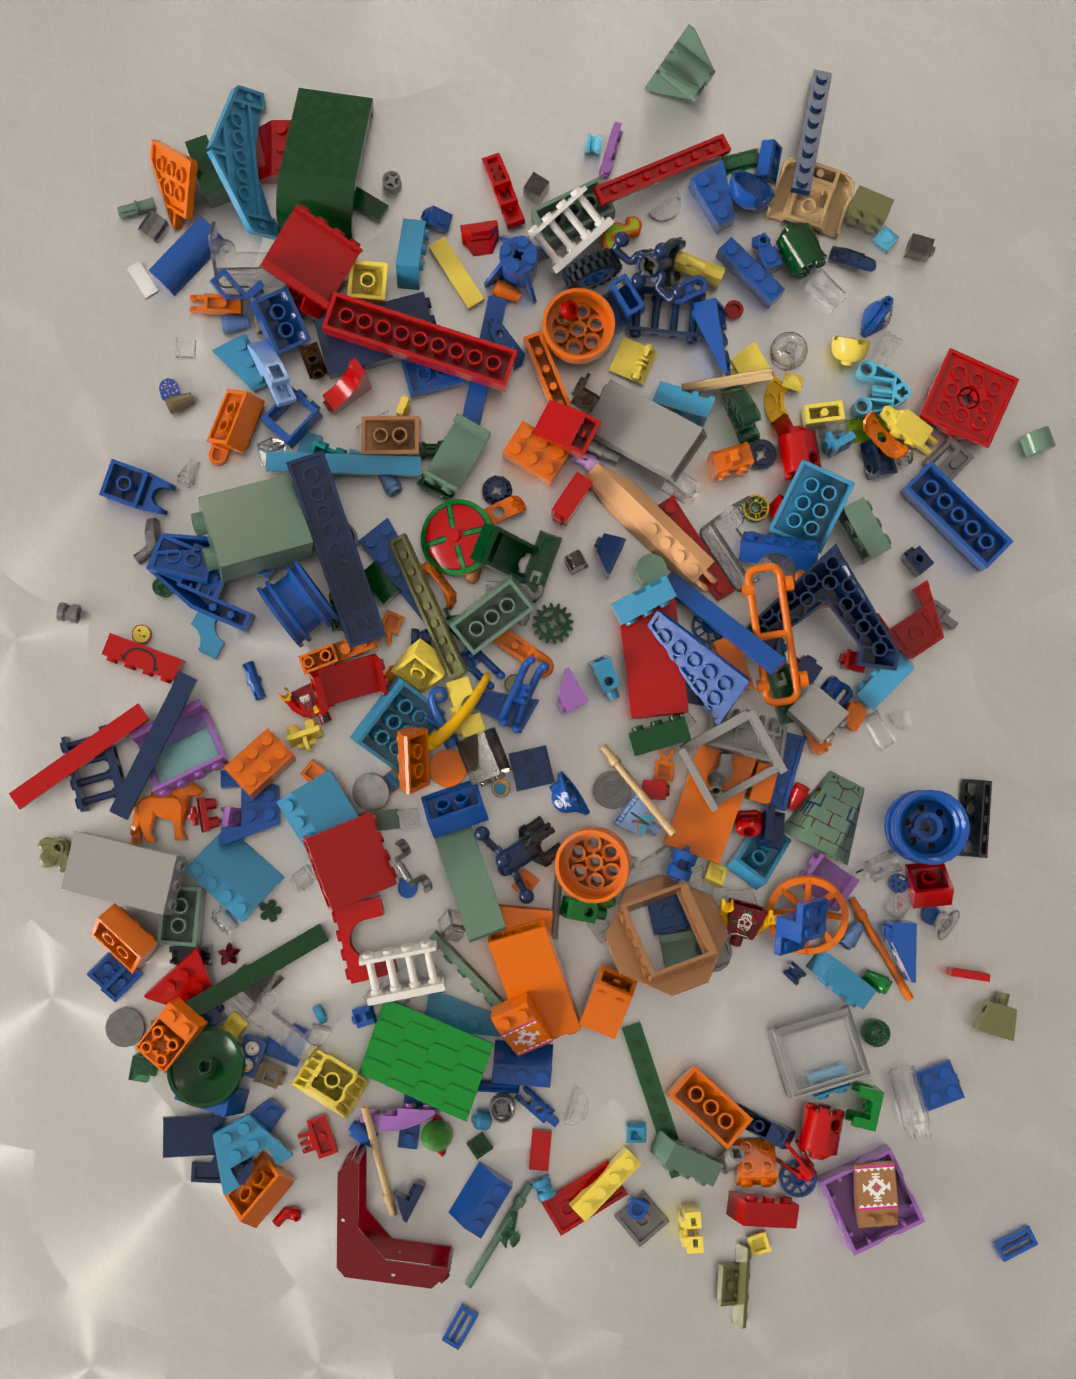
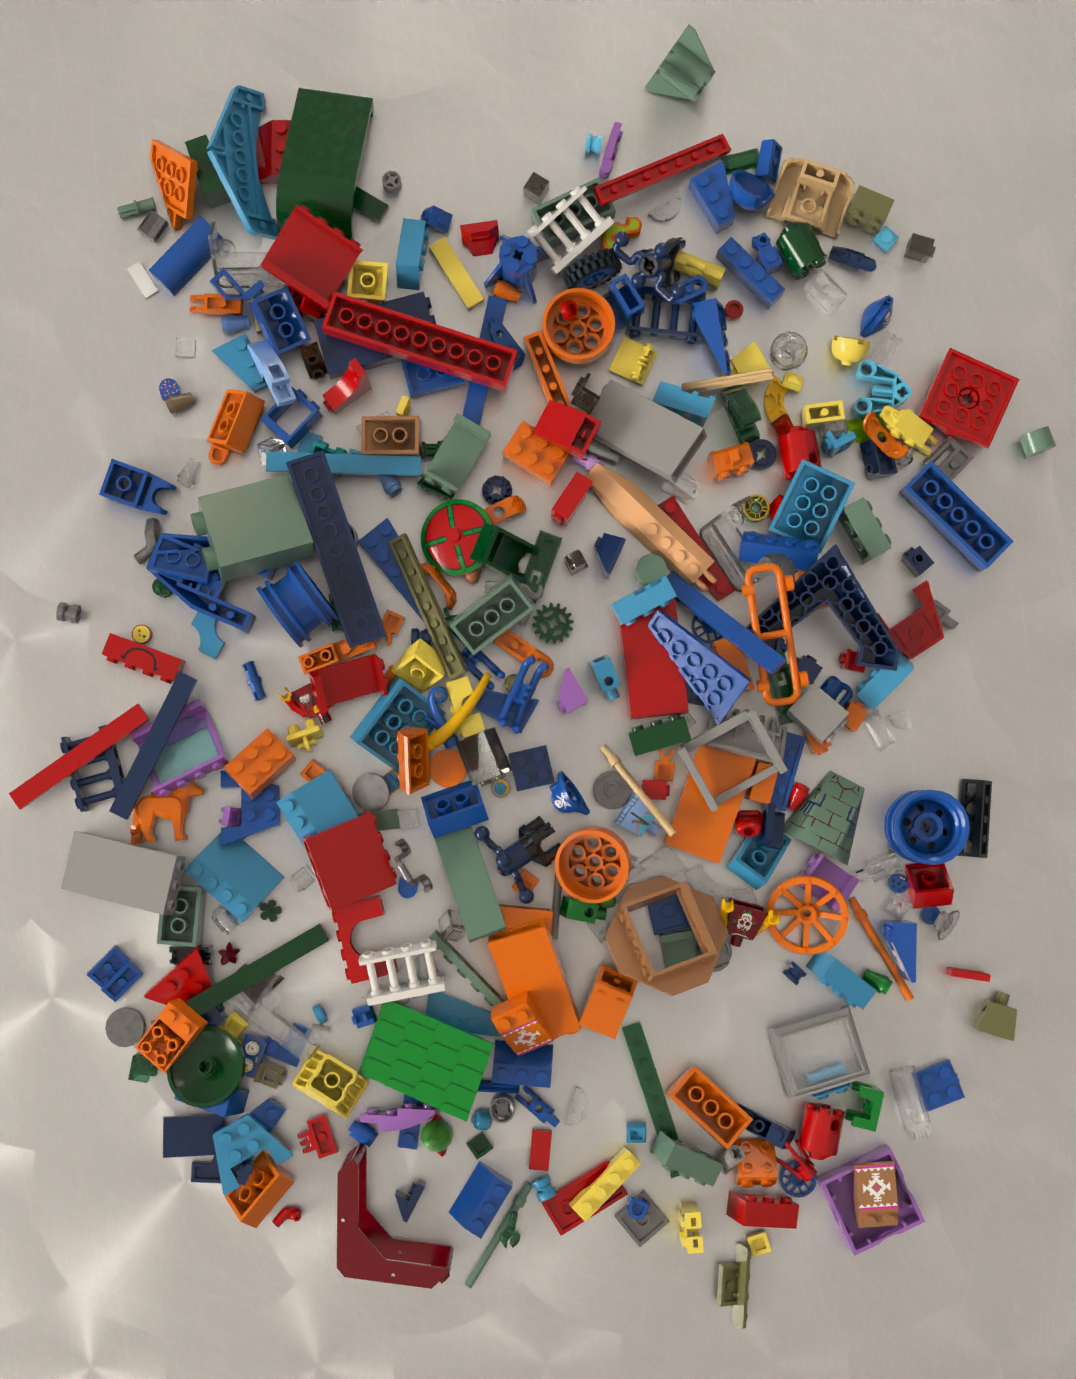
olive plate [37,837,70,872] -> none
orange brick [91,903,157,974] -> none
red hips [186,796,219,833] -> none
tan bar [361,1105,398,1217] -> none
dark green hinge [365,561,402,604] -> none
blue tile [442,1303,479,1350] -> none
red slope [482,152,525,229] -> none
blue wheel [665,846,698,884] -> none
light yellow plate [703,861,728,888] -> none
flat silver arm [707,752,733,796] -> none
blue bracket [774,896,828,956] -> none
plate [790,69,832,196] -> none
medium blue cone [838,921,865,950] -> none
clear green wheel [860,1018,891,1047] -> none
blue tile [993,1225,1039,1262] -> none

